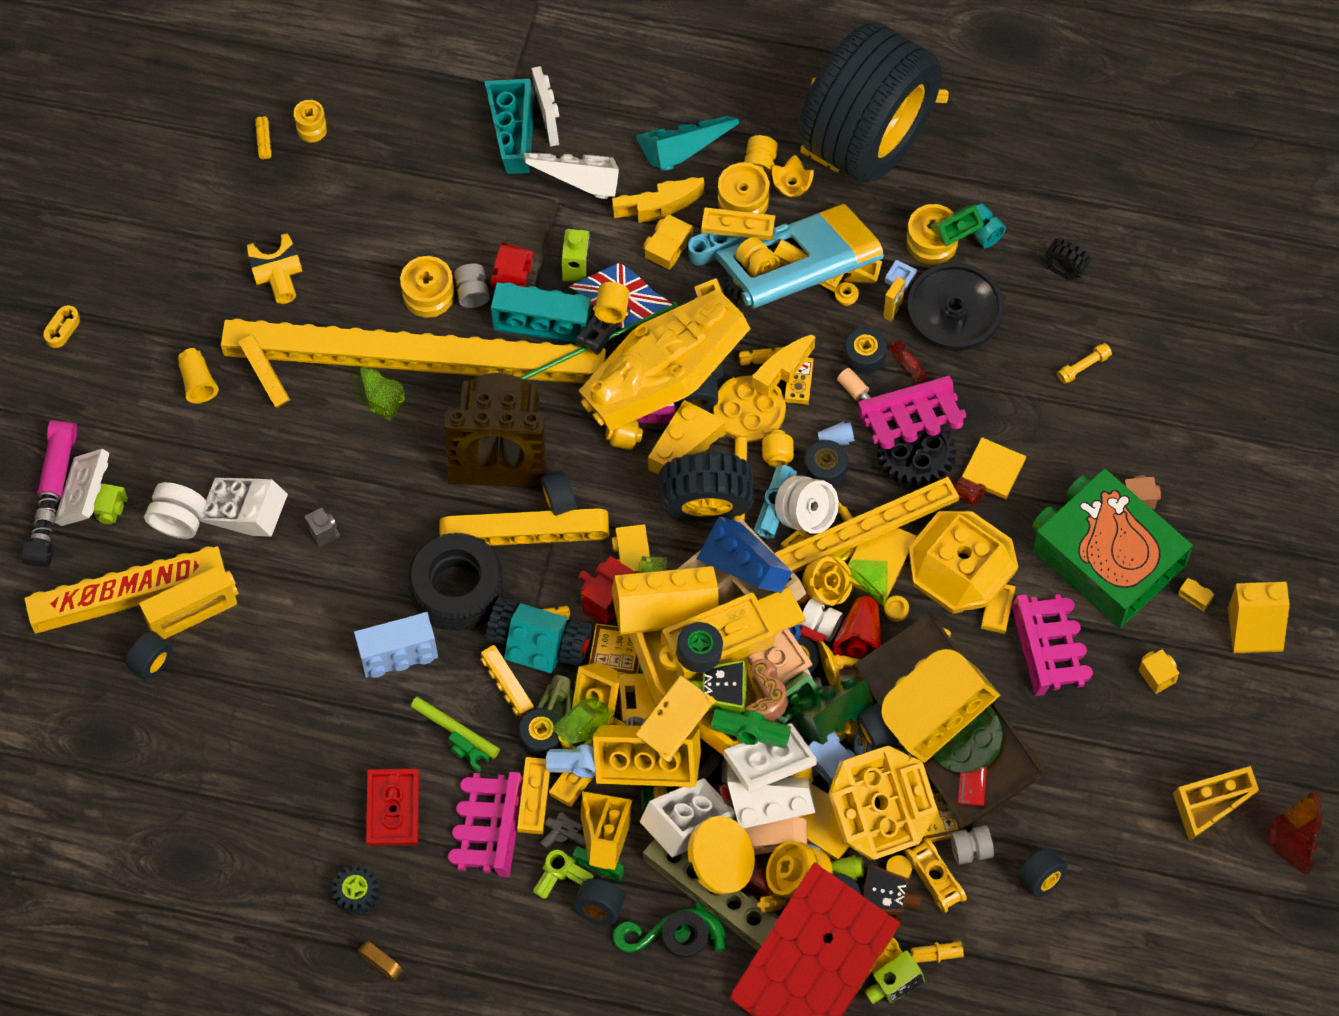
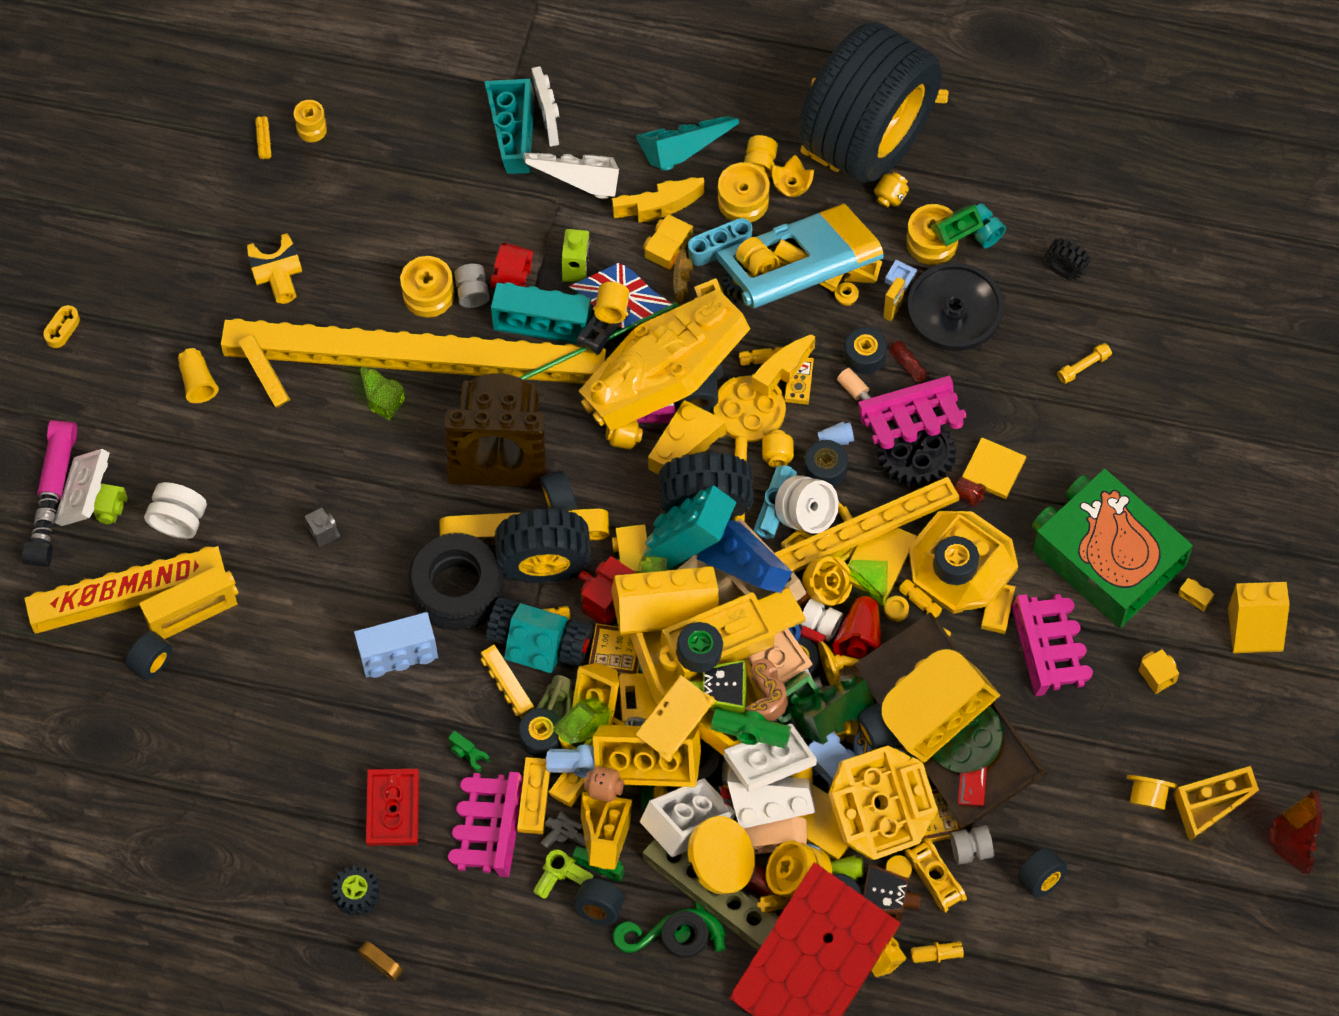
white slope [199,478,288,537] -> none
lime piece [411,696,500,759] -> none
yellow plate [701,208,775,241] -> none
lime torso [864,950,925,1004] -> none
nougat brick [1124,475,1161,509] -> none
none -> black wheel [495,508,591,584]
none -> nougat head [584,766,624,802]
none -> teal brick [643,485,736,571]
none -> clear yellow slope [673,249,693,304]
none -> yellow head [874,172,909,208]
none -> yellow axle [899,579,942,618]
none -> black wheel [933,536,979,585]
none -> yellow piece [1126,775,1177,810]

